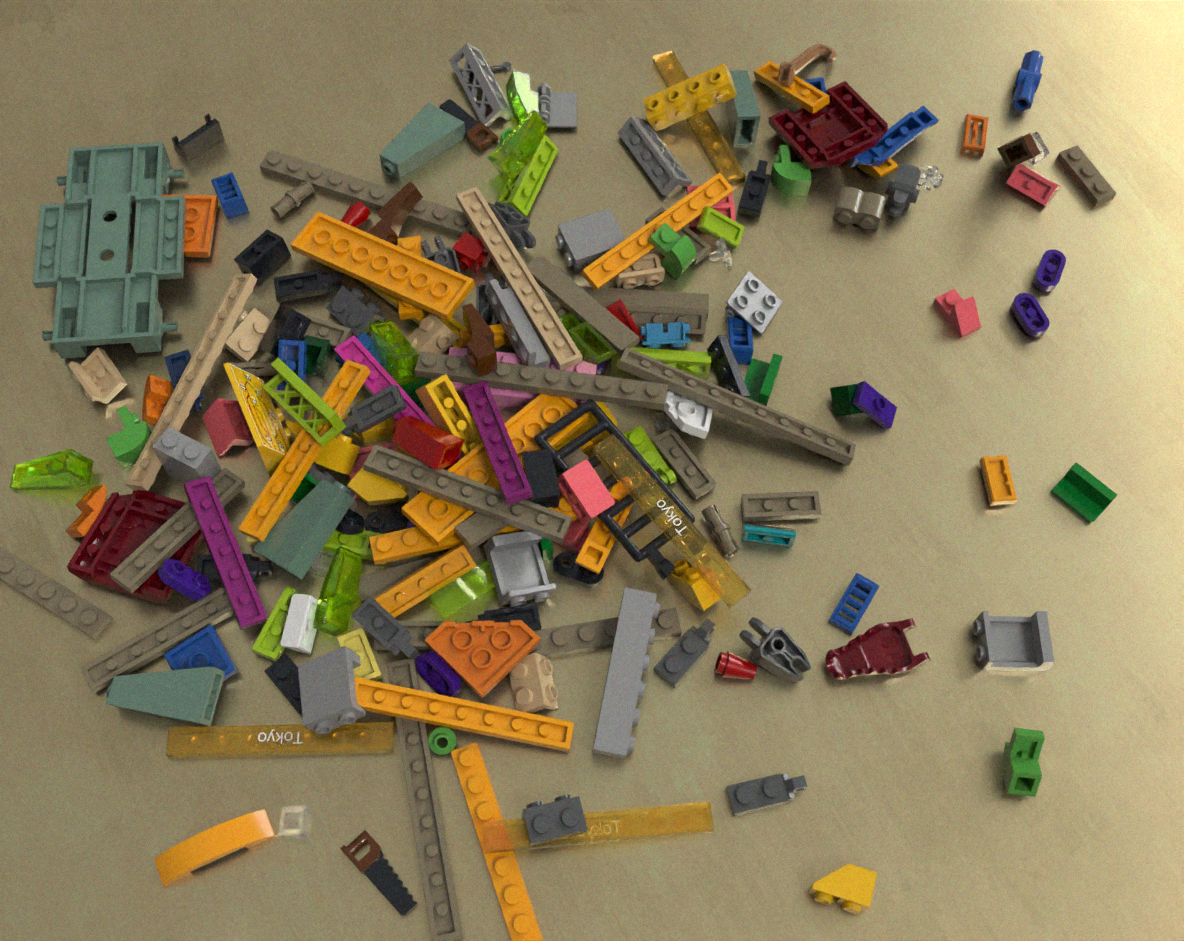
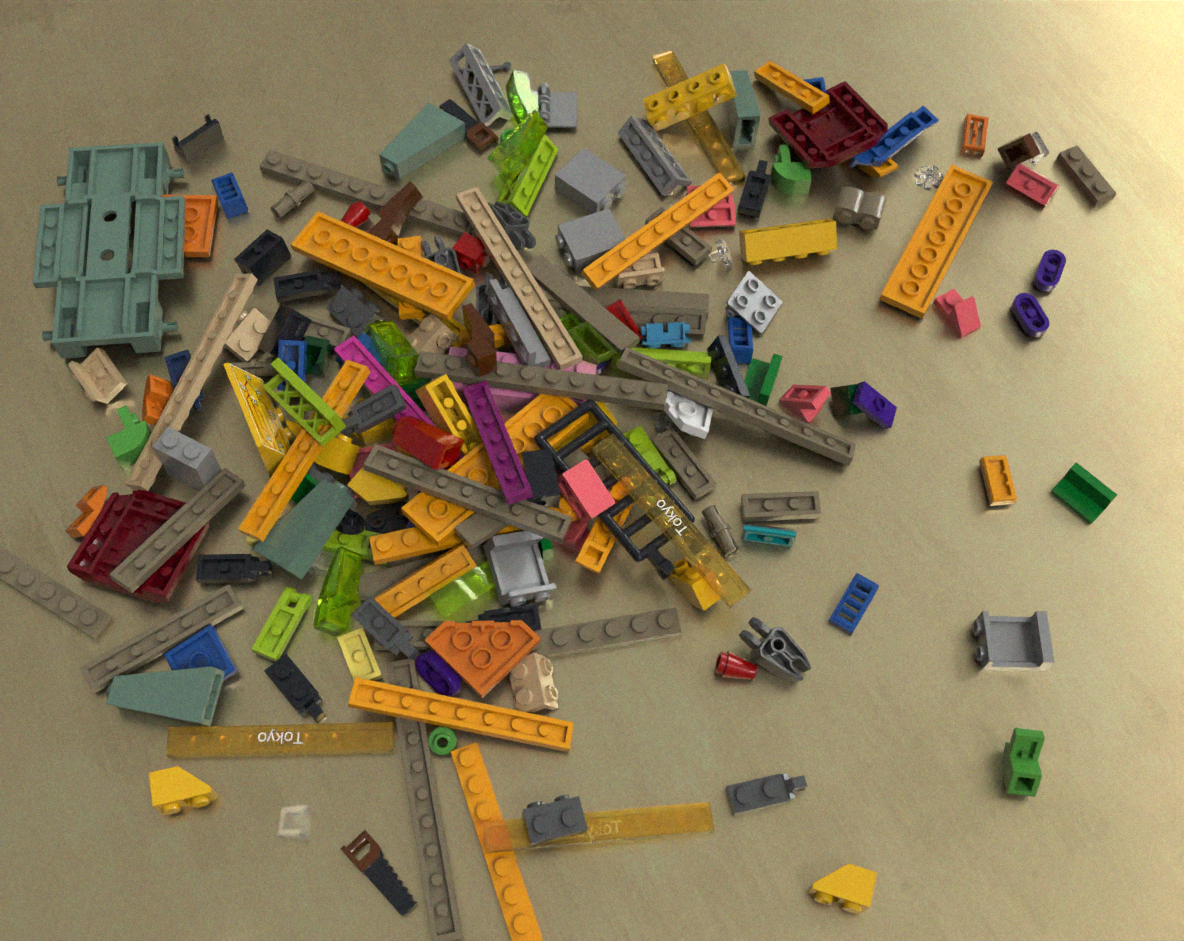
clear neon green slope [10,449,94,490] -> none
light orange slope [154,809,275,887] -> none
dark purple plate [158,559,211,601] -> none
magenta plate [184,476,268,630] -> none
coral panel [202,398,254,456] -> none
white slope [280,594,323,655] -> none
light grey panel [298,646,366,734] -> none
black plate [553,552,604,588] -> none
light grey brick [592,587,660,760] -> none
bright green brick [648,222,697,280] -> none
dark grey hinge [653,618,716,687] -> none
lime tile [697,206,745,249] -> none
medium nougat piece [777,44,837,85] -> none
dark red animal [825,618,931,680] -> none
dark grey hinge [885,163,921,218] -> none
blue piece [1012,50,1044,111] -> none
none -> yellow slope [149,766,217,815]
none -> light grey brick [555,148,626,214]
none -> yellow brick [739,218,837,265]
none -> coral slope [779,384,831,423]
none -> light orange plate [879,164,993,319]

